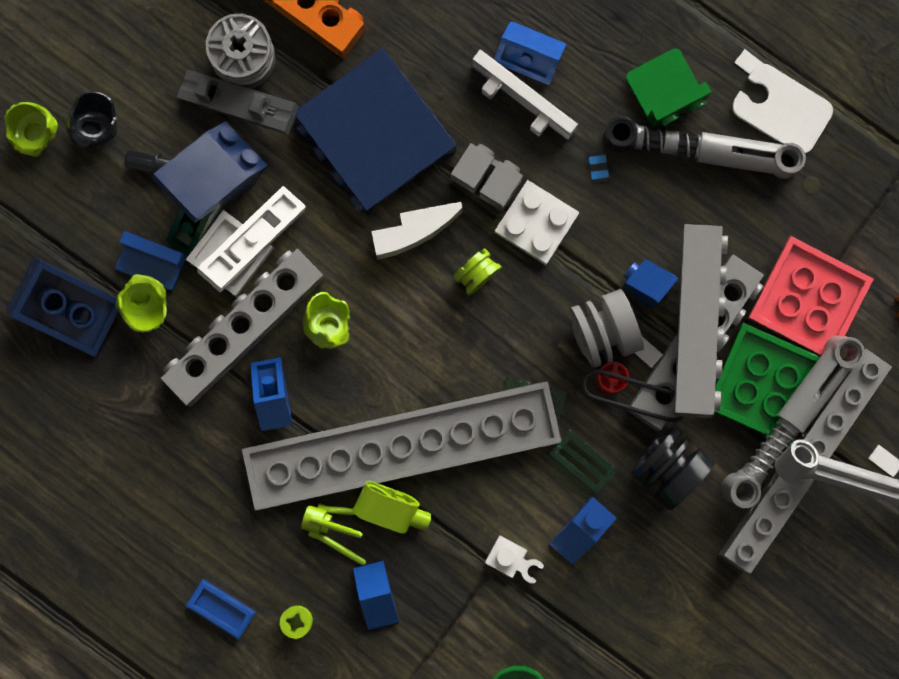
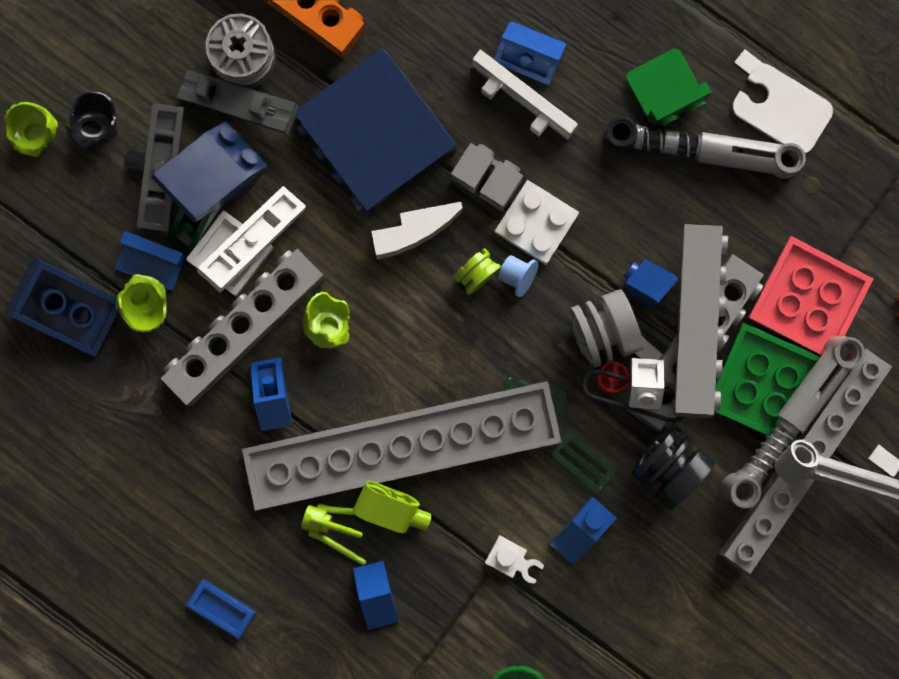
lime wheel [280,605,313,639] -> none
sticker [588,151,610,183] -> none
none -> dark grey hinge [137,103,184,232]
none -> light blue piece [498,255,538,297]
none -> white bracket [629,358,664,409]

